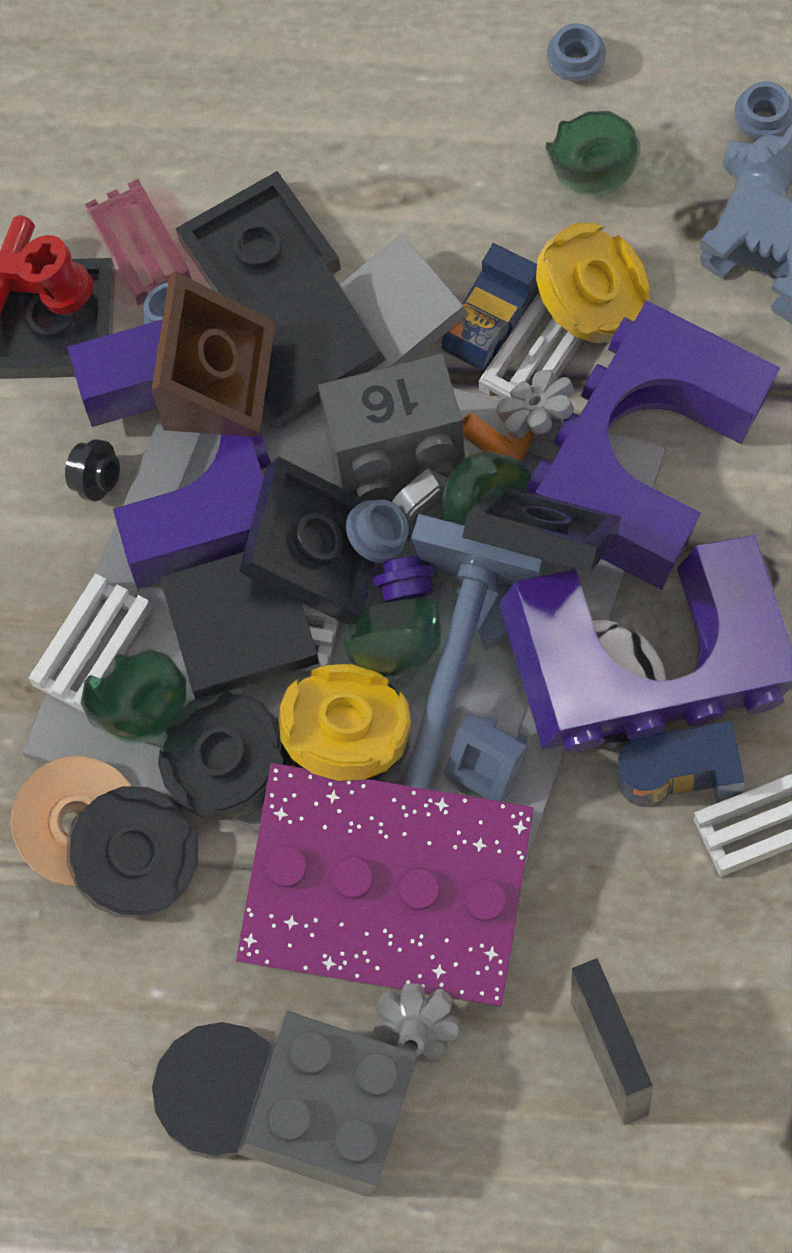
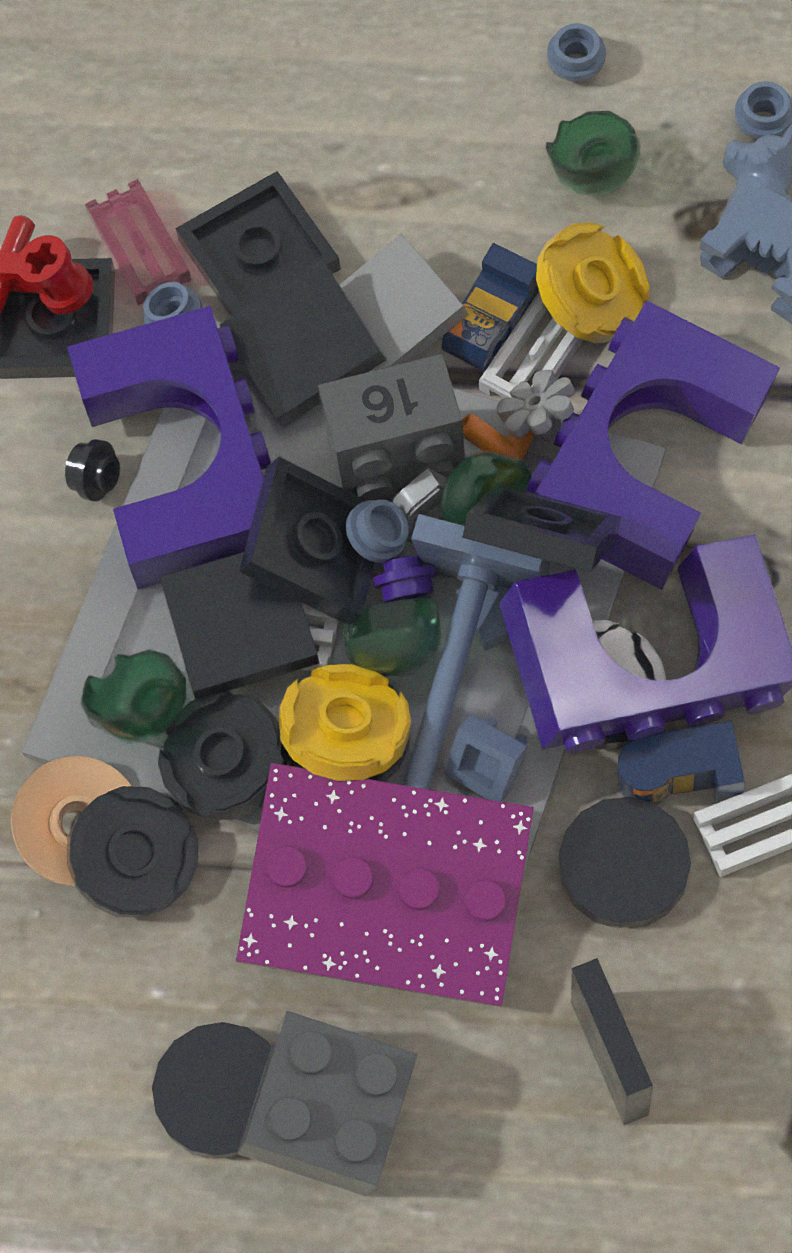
white tile [29,573,152,714] -> none
reddish brown slope [151,272,275,437] -> none
light grey plant [374,983,460,1060] -> none
none -> black tile [559,797,691,928]

